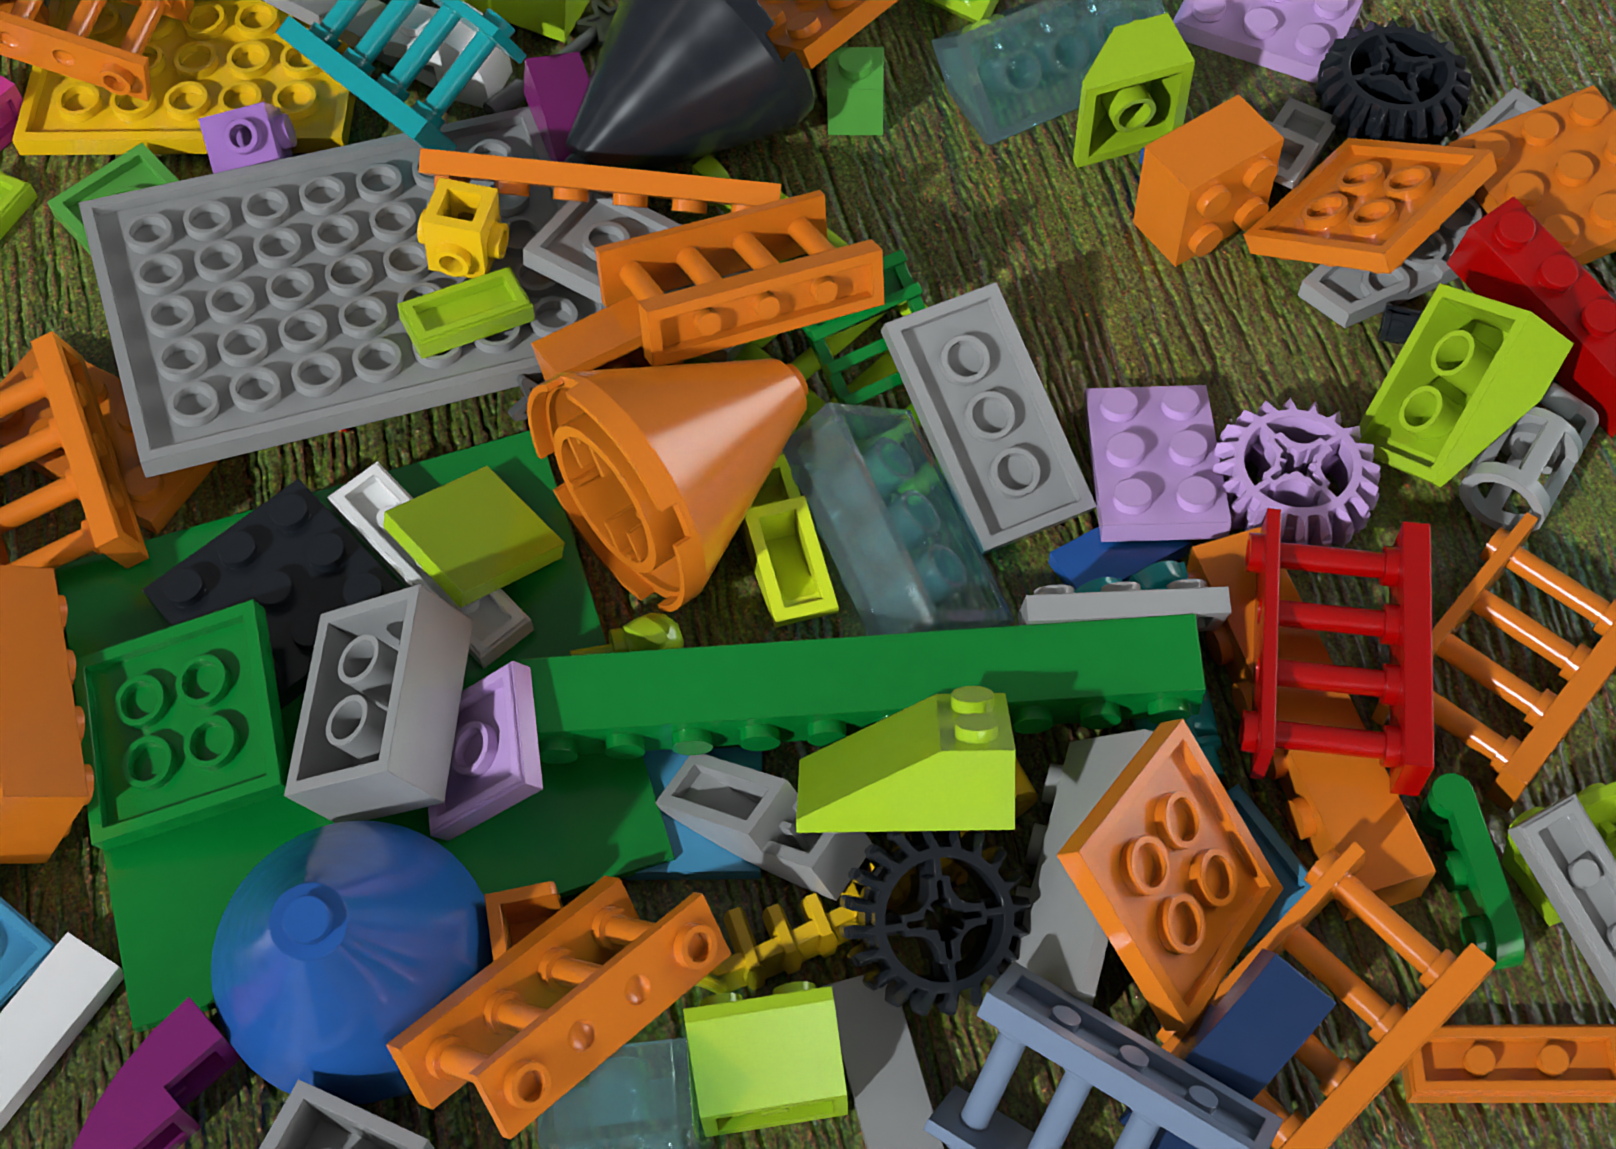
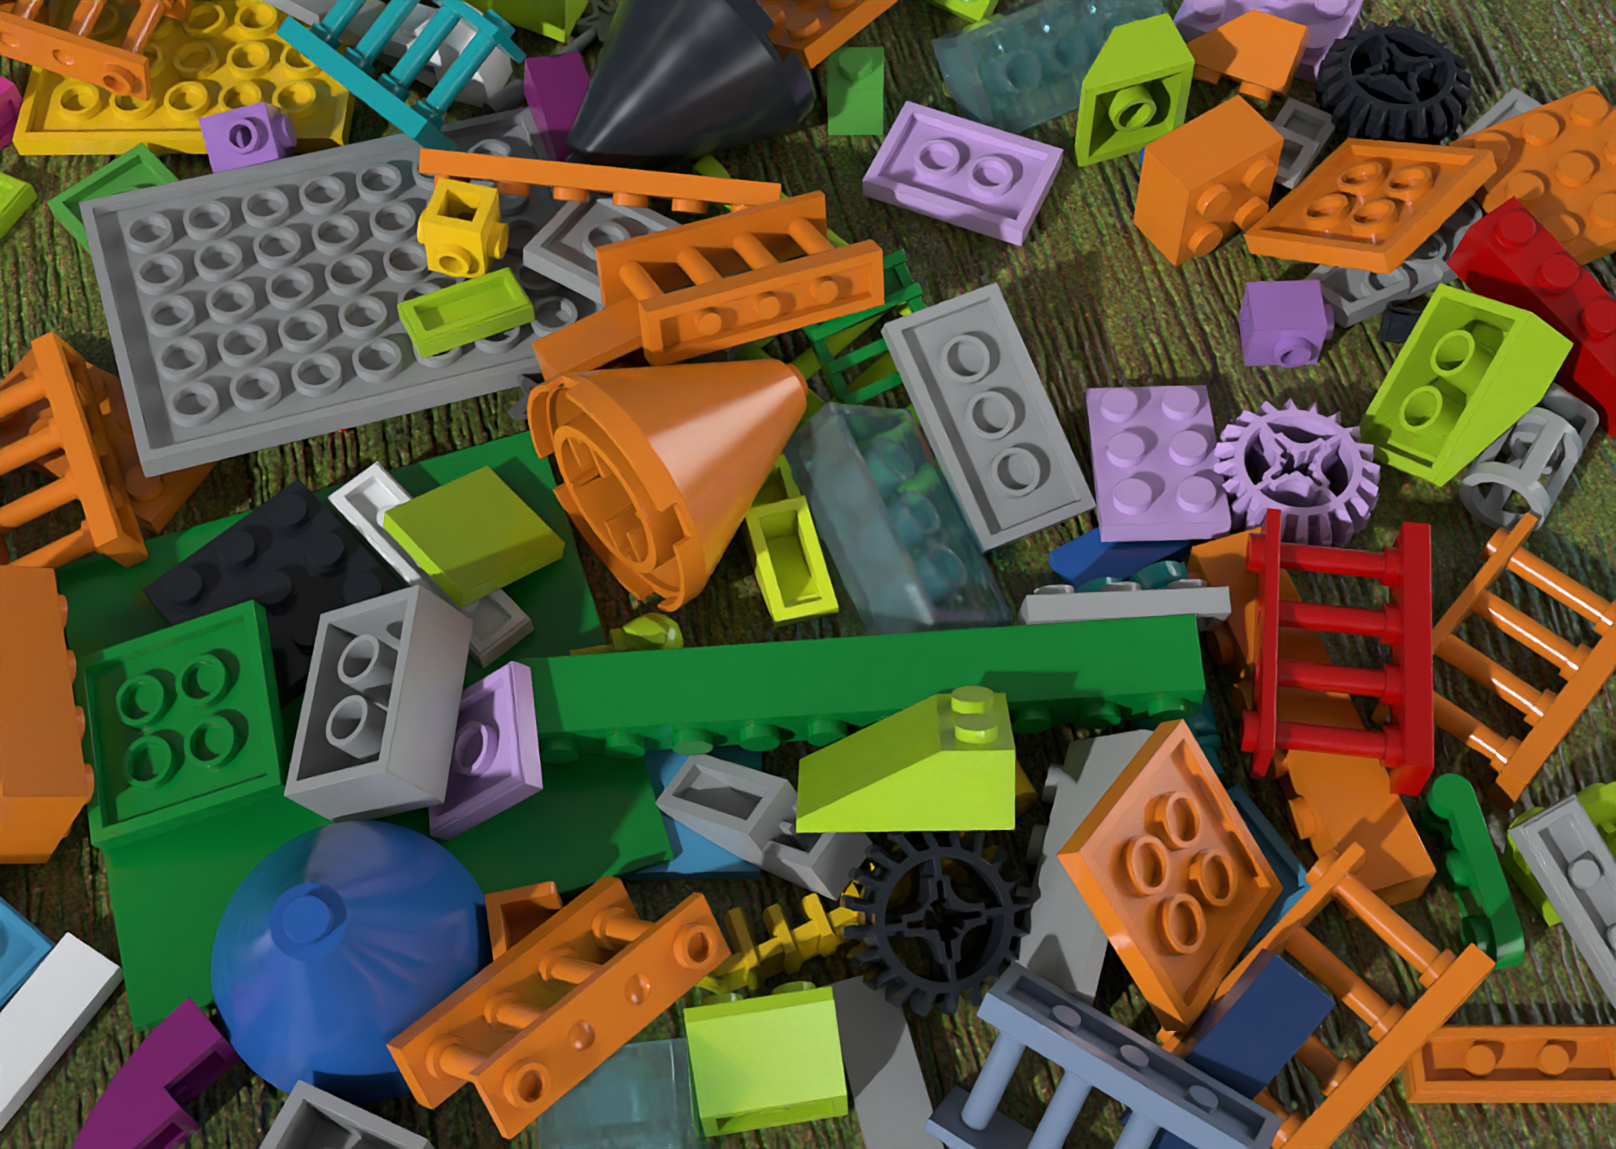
none -> lavender plate [862,101,1064,246]
none -> orange slope [1186,9,1311,103]
none -> medium lavender brick [1238,280,1334,368]

